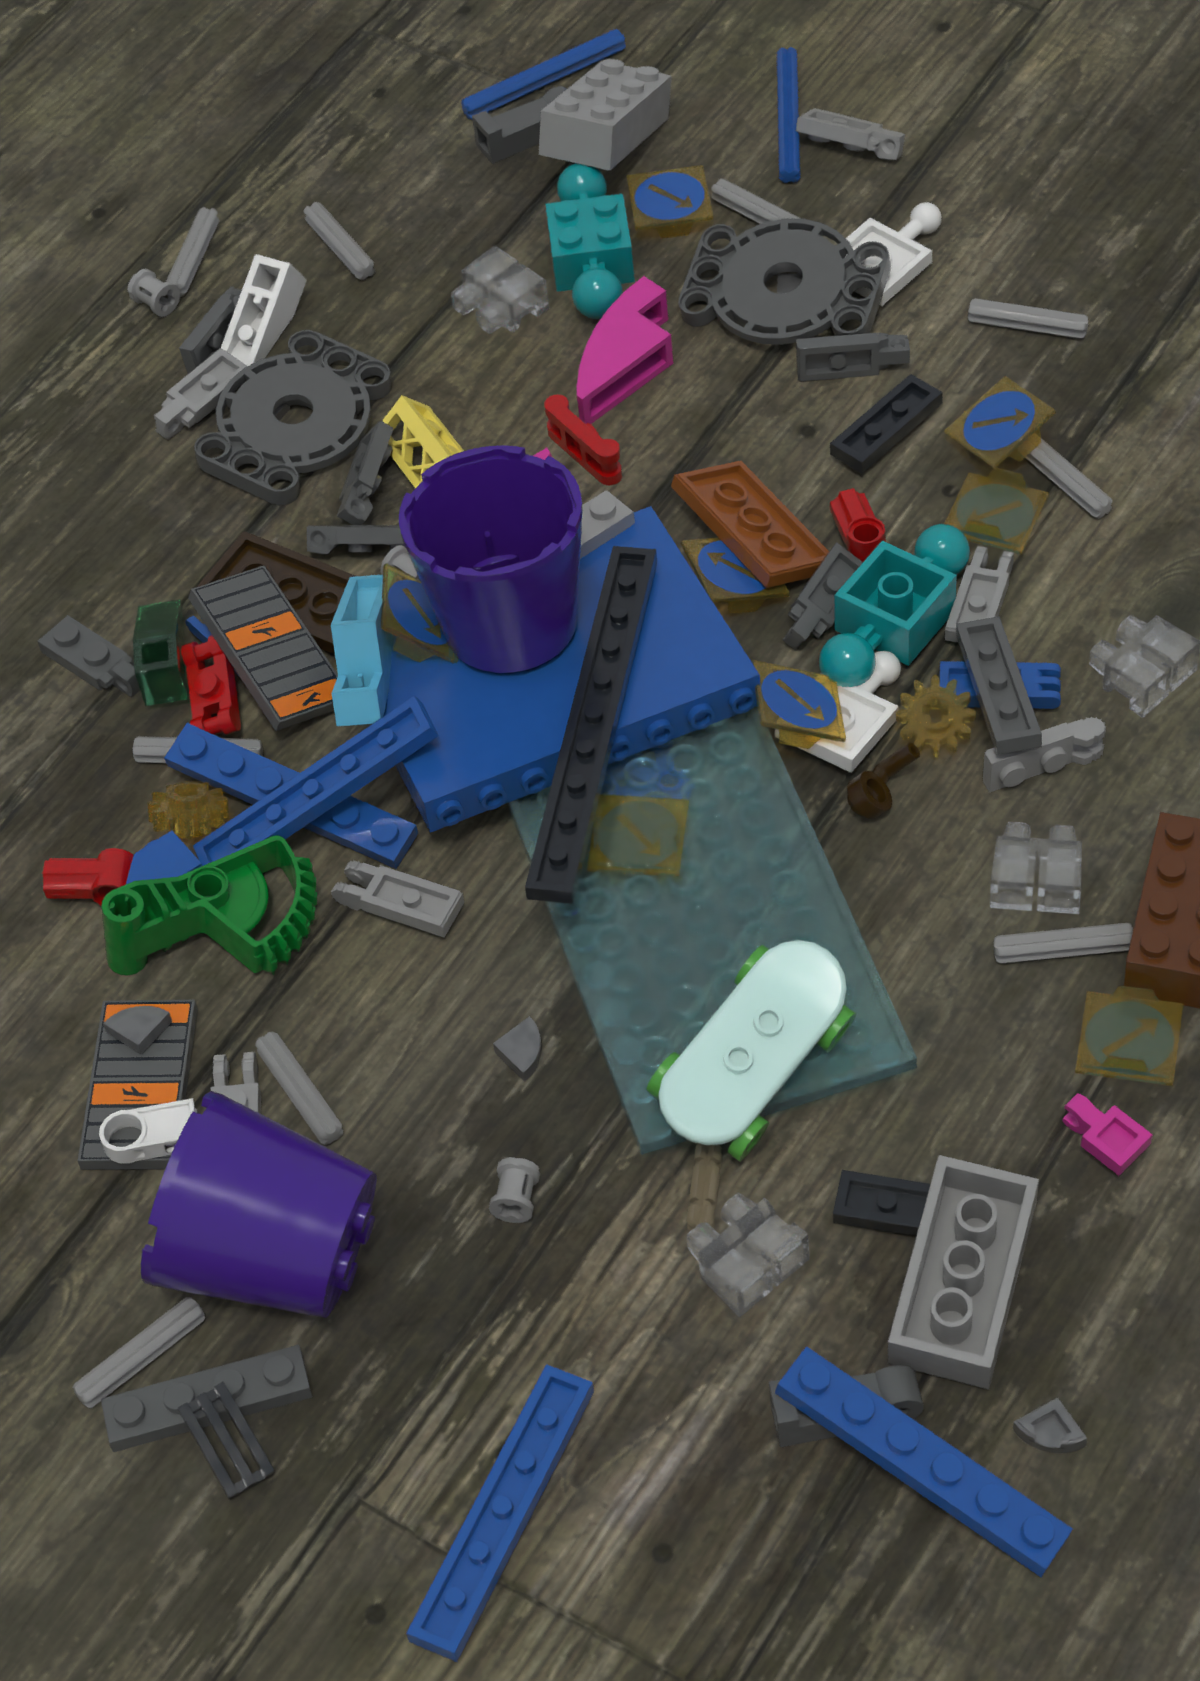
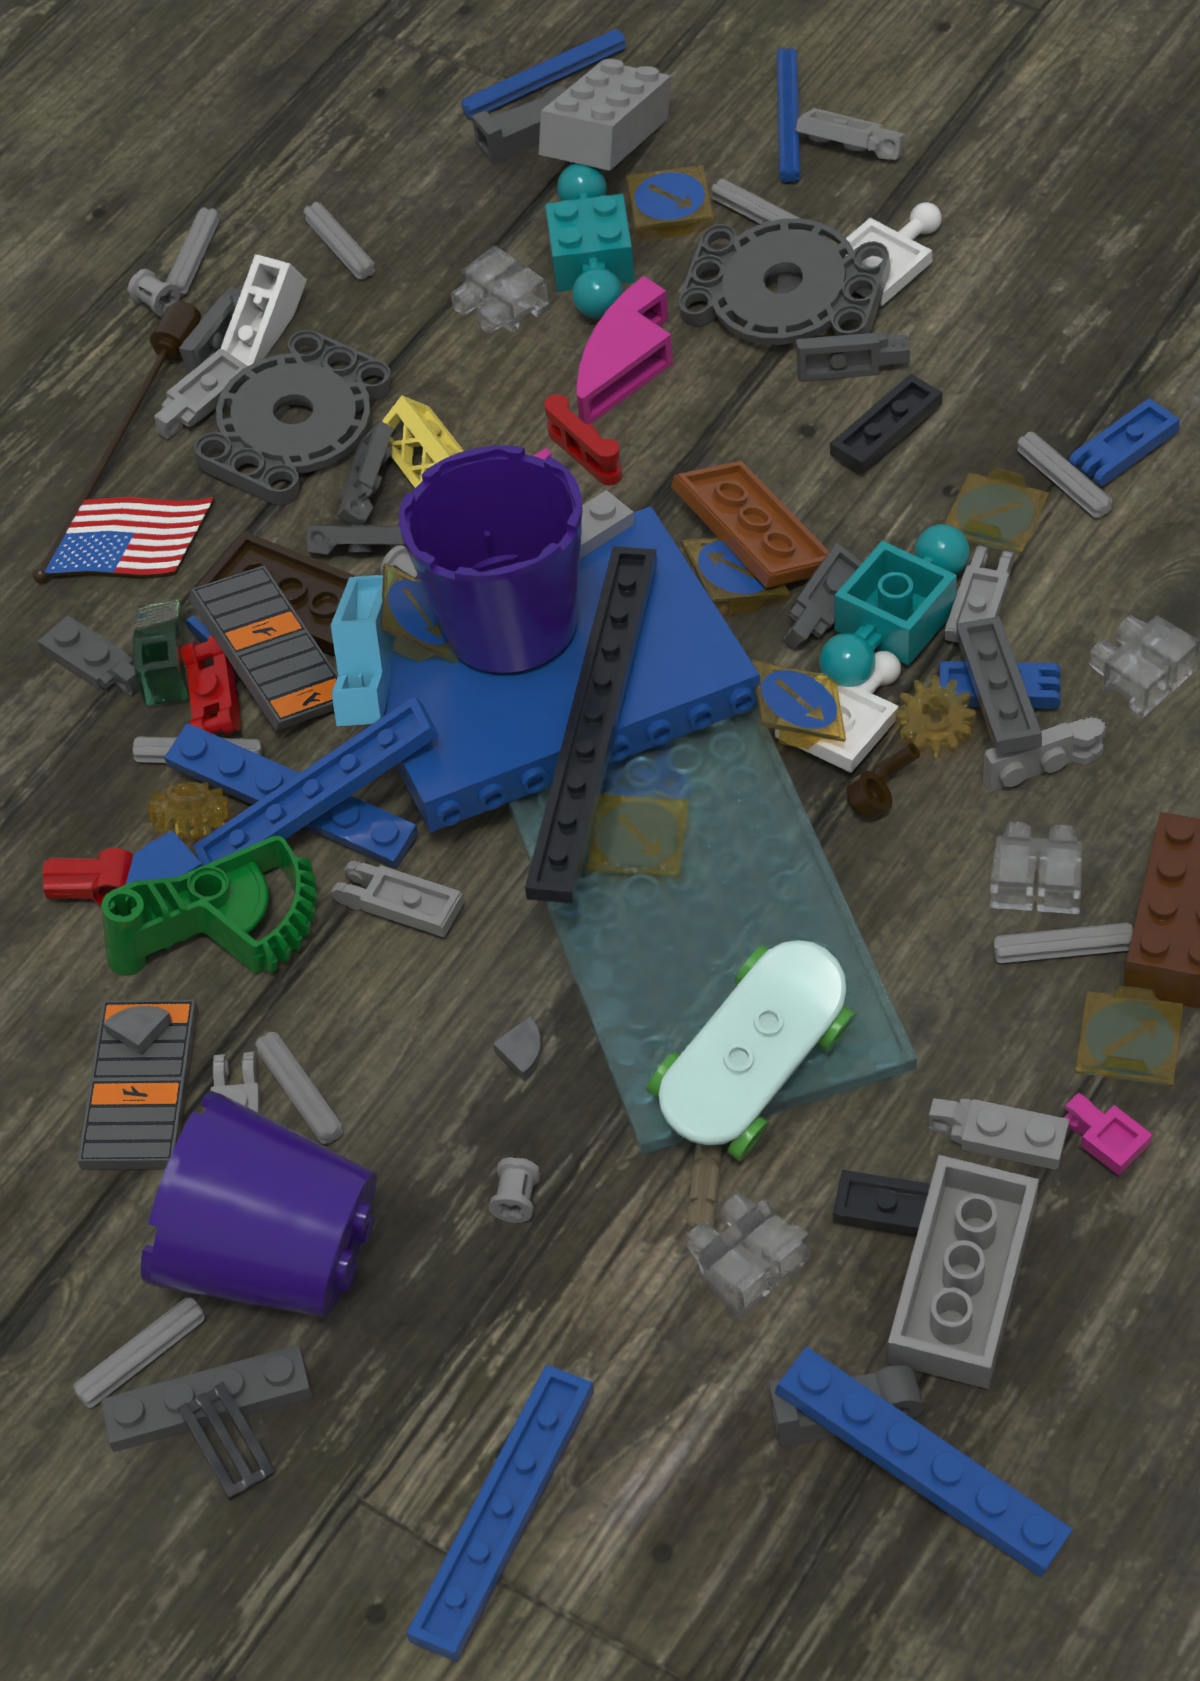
white piece [99,1098,197,1164] -> none
red piece [830,488,886,562] -> none
piece [944,376,1056,469] -> none
light grey axle [968,298,1088,339] -> none
flat silver tile [1013,1398,1087,1453] -> none
none -> flag [33,301,215,583]
none -> light grey hinge [928,1098,1070,1170]
none -> blue hinge [1069,398,1180,486]

